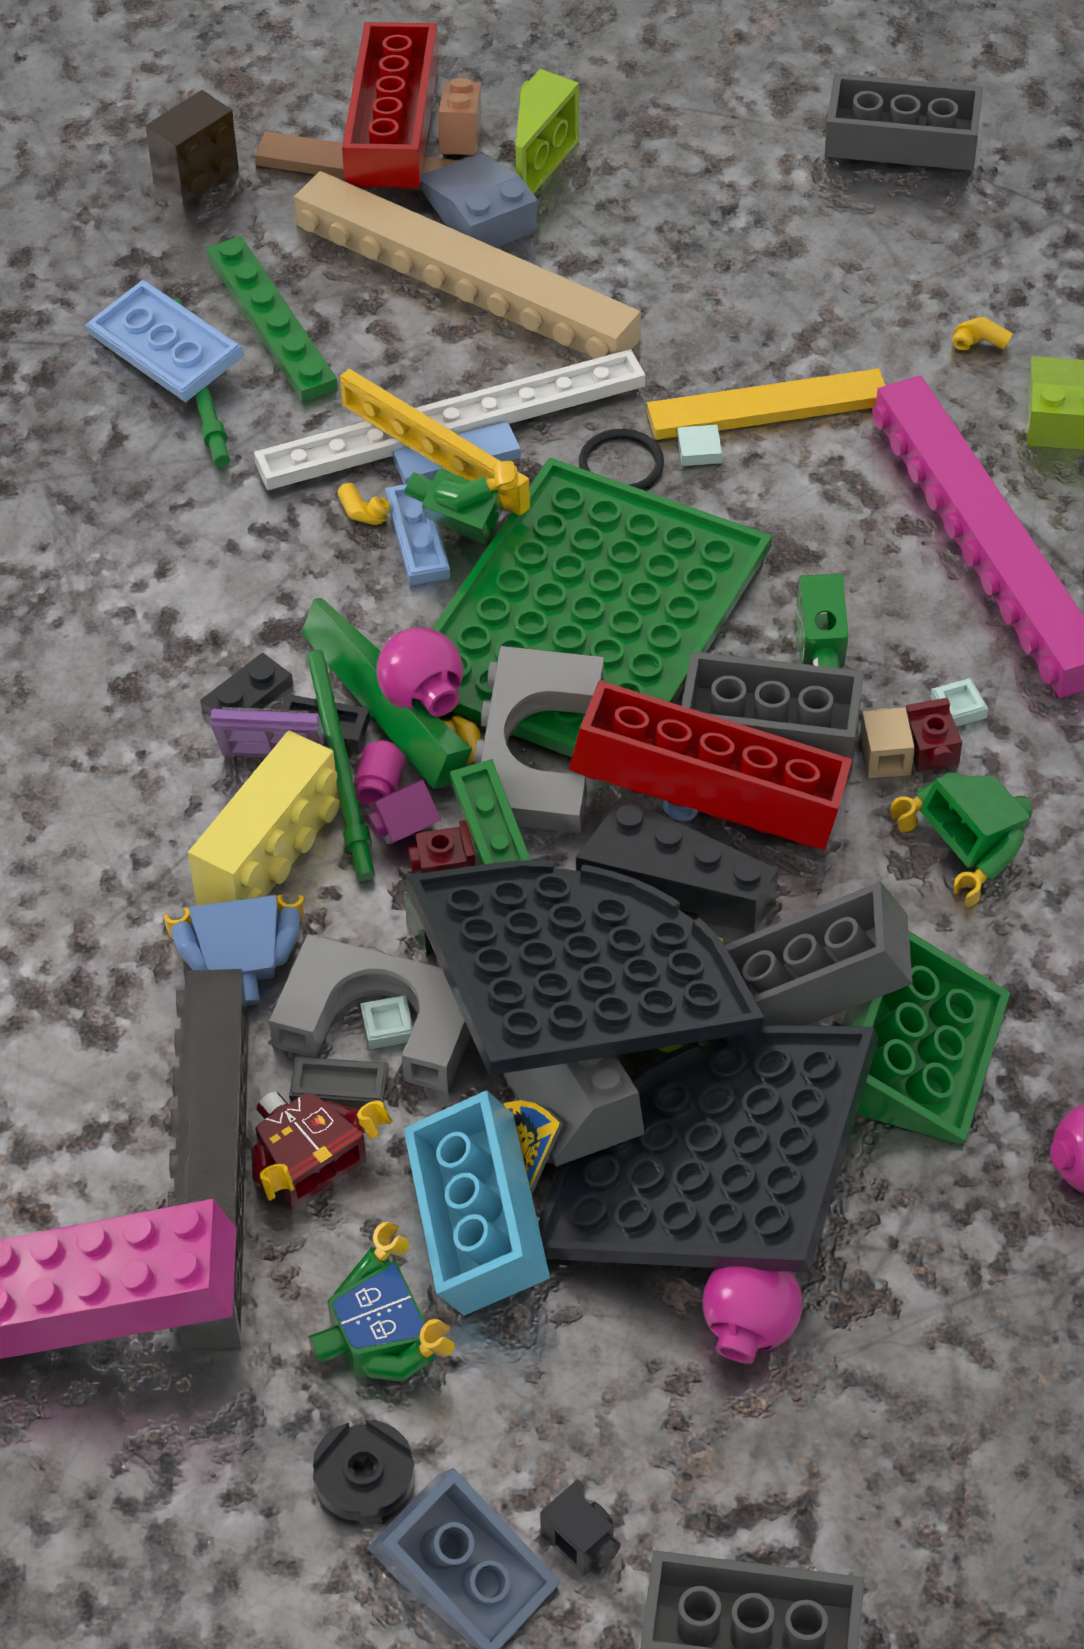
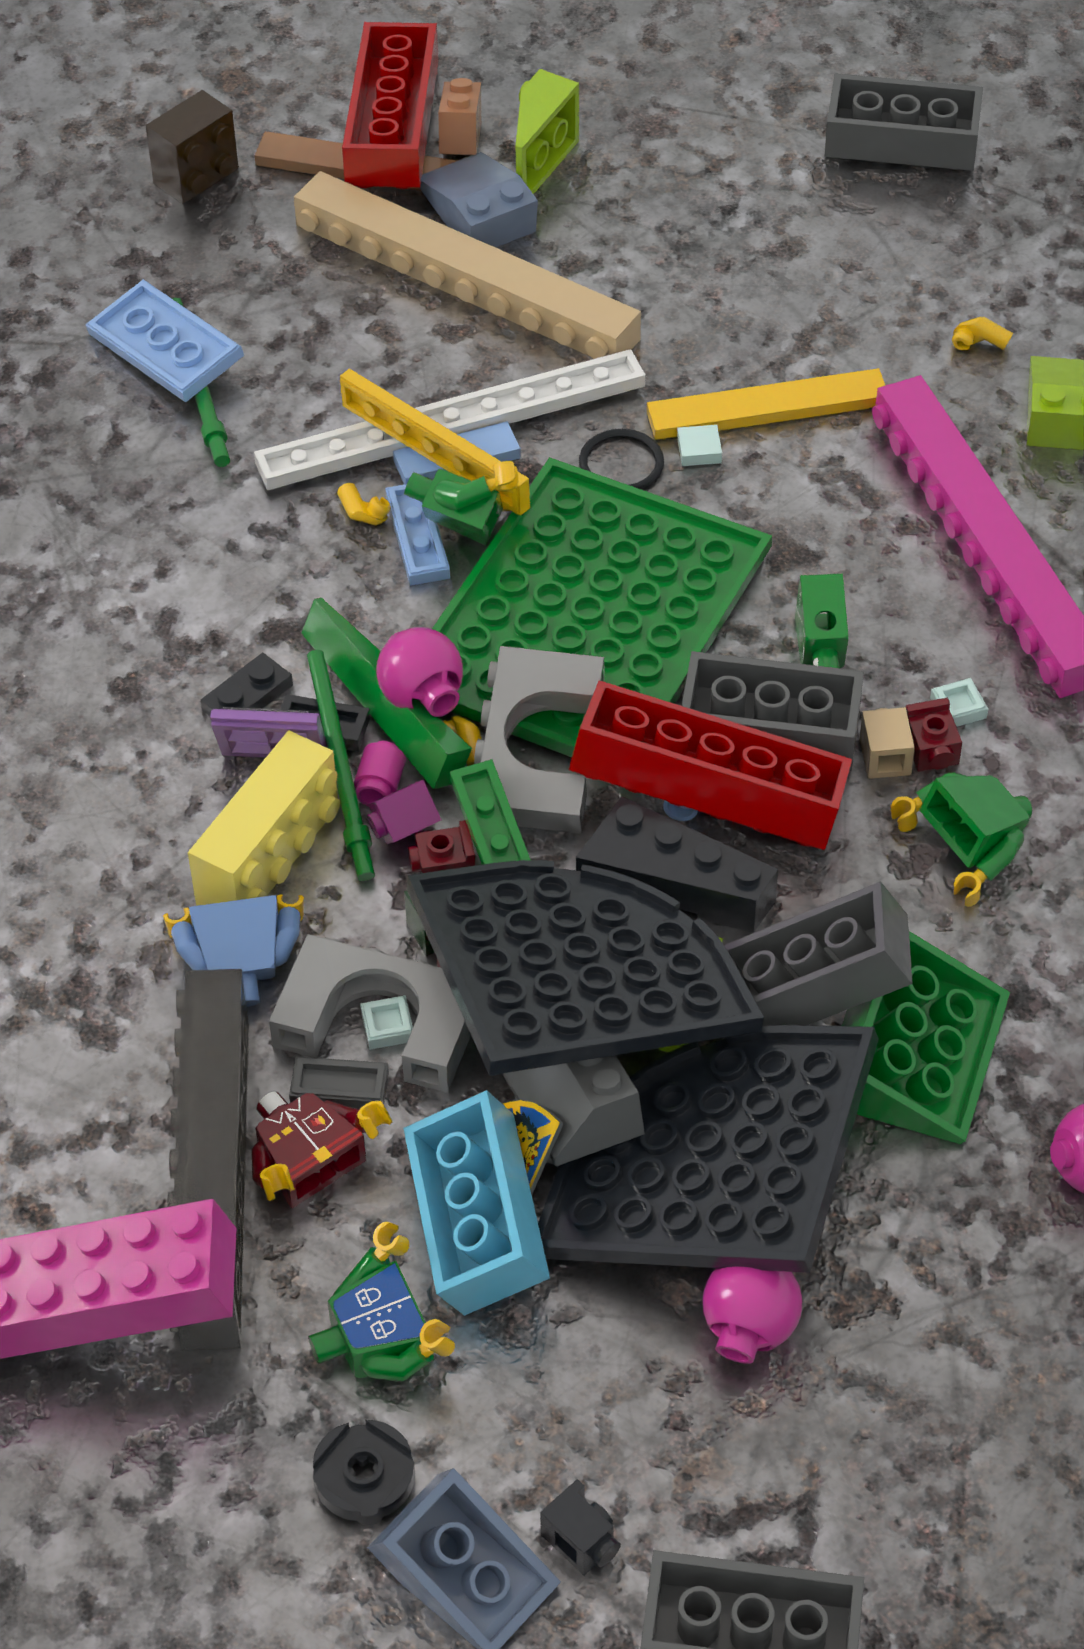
green plate [206,236,338,403] -> none

